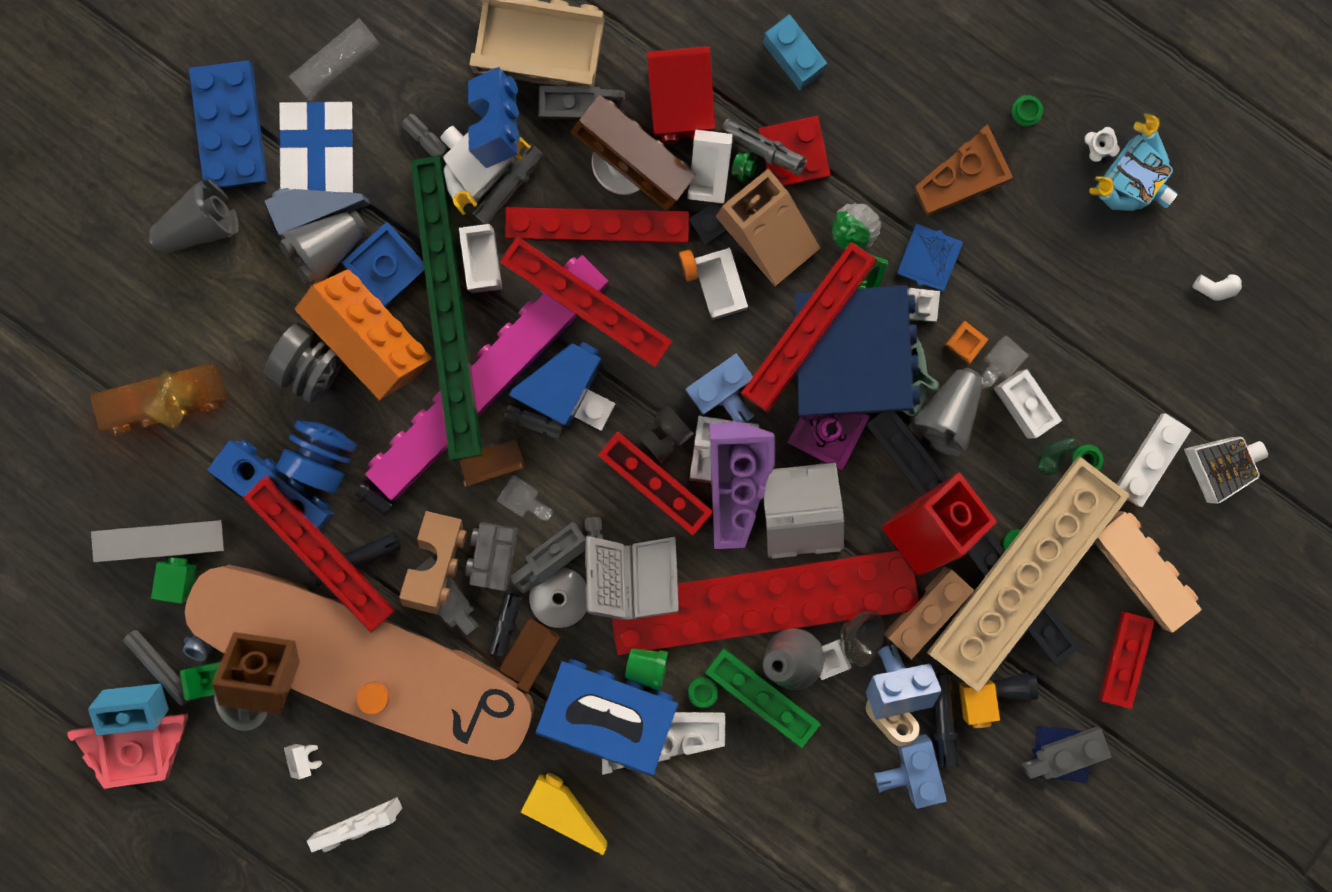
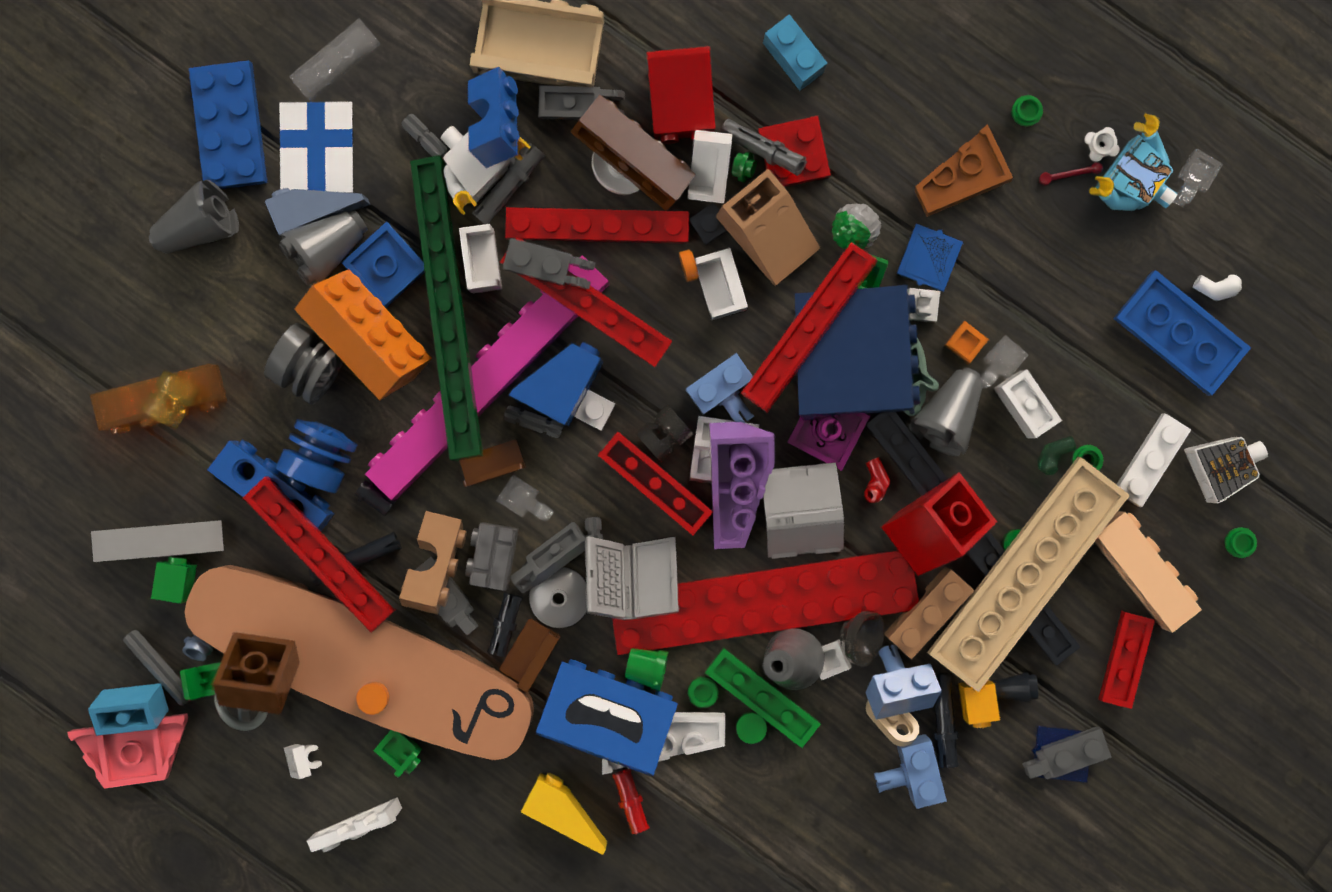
none -> green bracket [373,730,423,778]
none -> dark grey hinge [503,238,595,289]
none -> red pin [612,769,650,834]
none -> green tile [736,711,767,744]
none -> red arm [864,457,890,503]
none -> dark red hinge [1039,162,1103,185]
none -> blue plate [1113,270,1251,396]
none -> clear plate [1173,148,1223,207]
none -> green plate [1225,527,1257,558]

